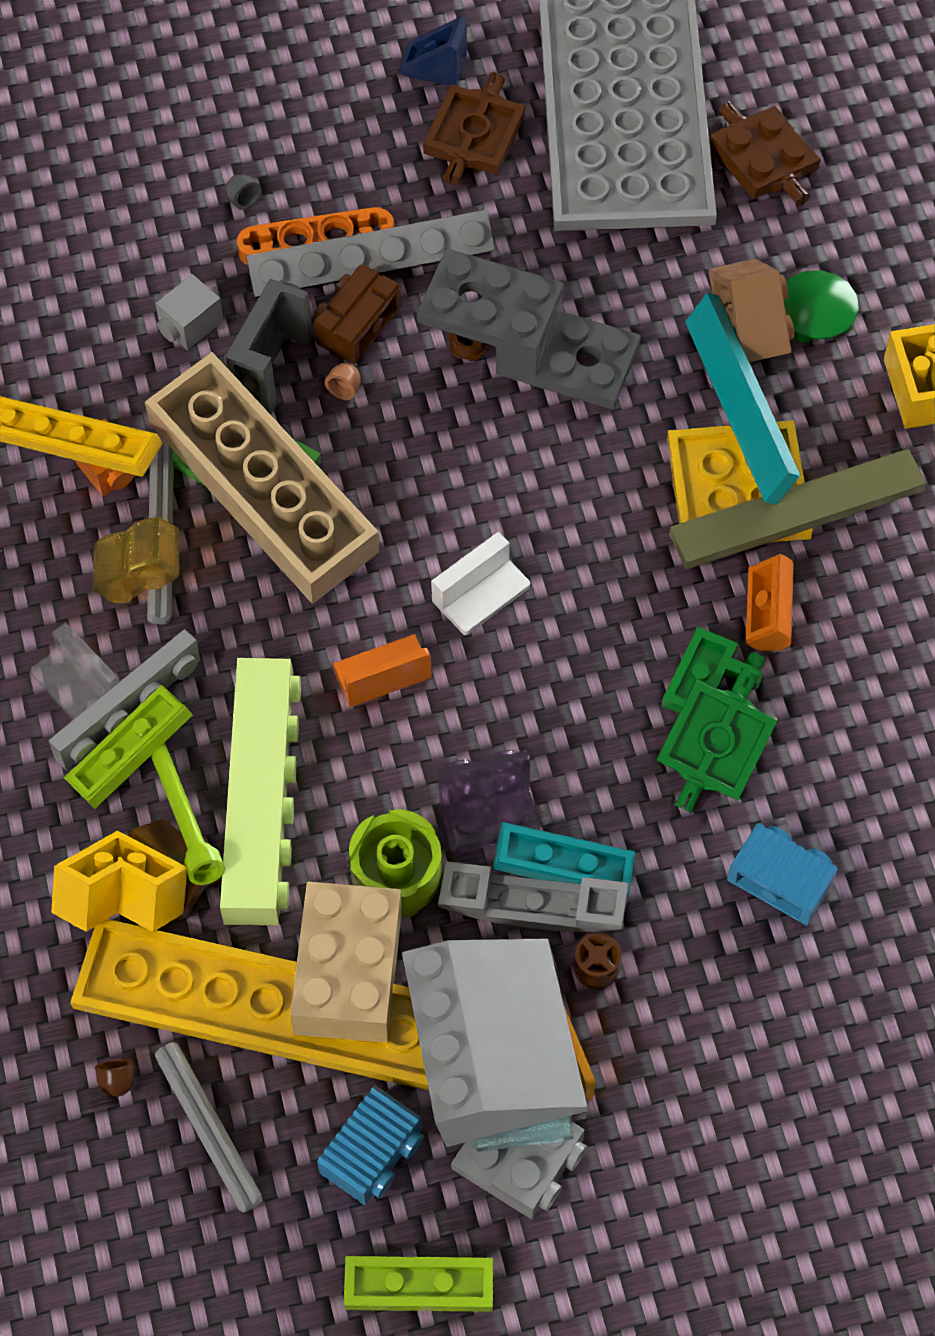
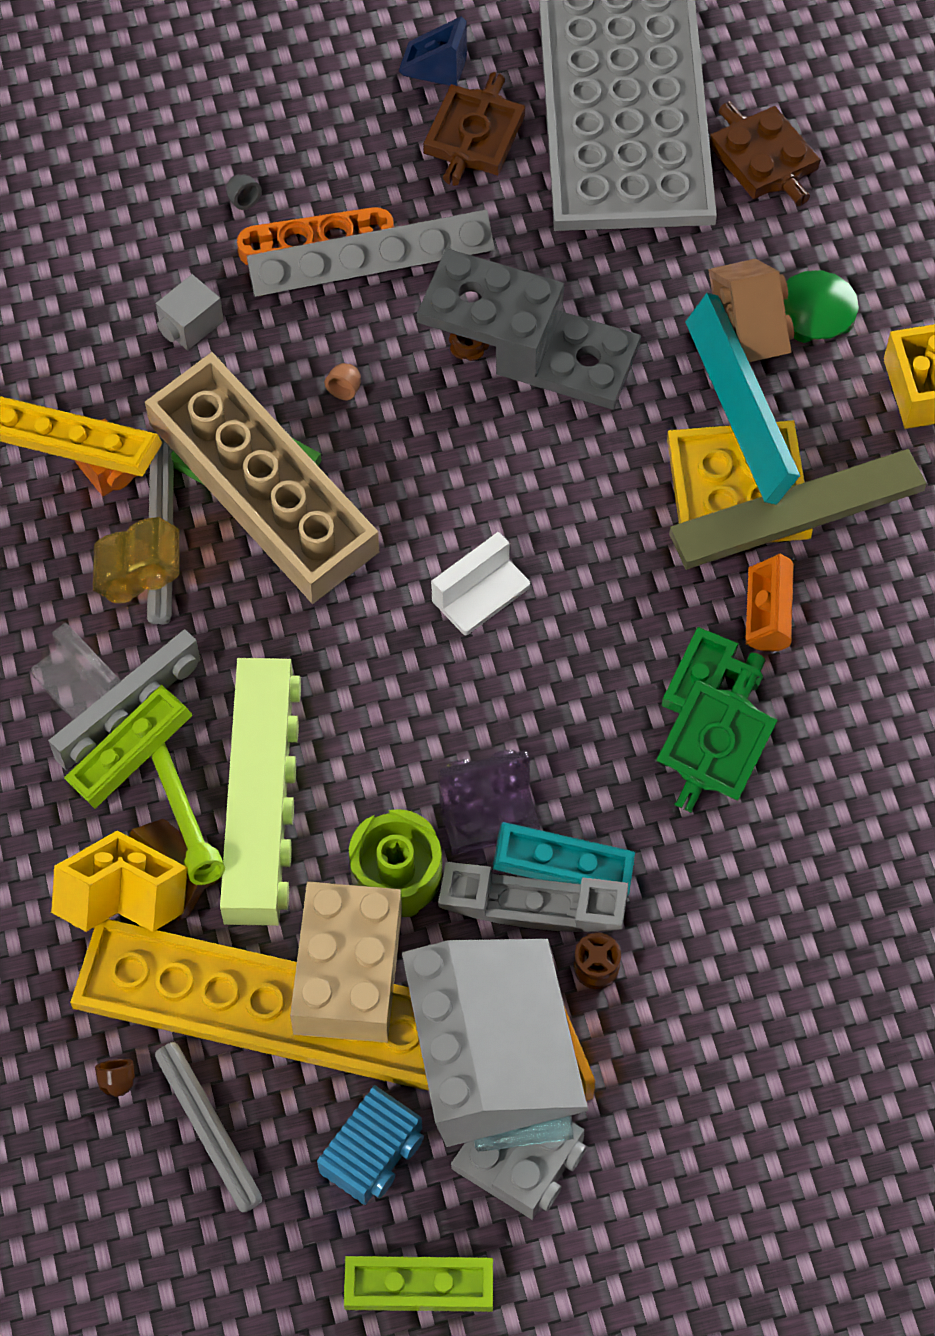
dark grey panel [225,279,313,415] -> none
reddish brown brick [312,264,402,364] -> none
orange panel [333,634,432,708] -> none
dark azure brick [727,823,838,926] -> none

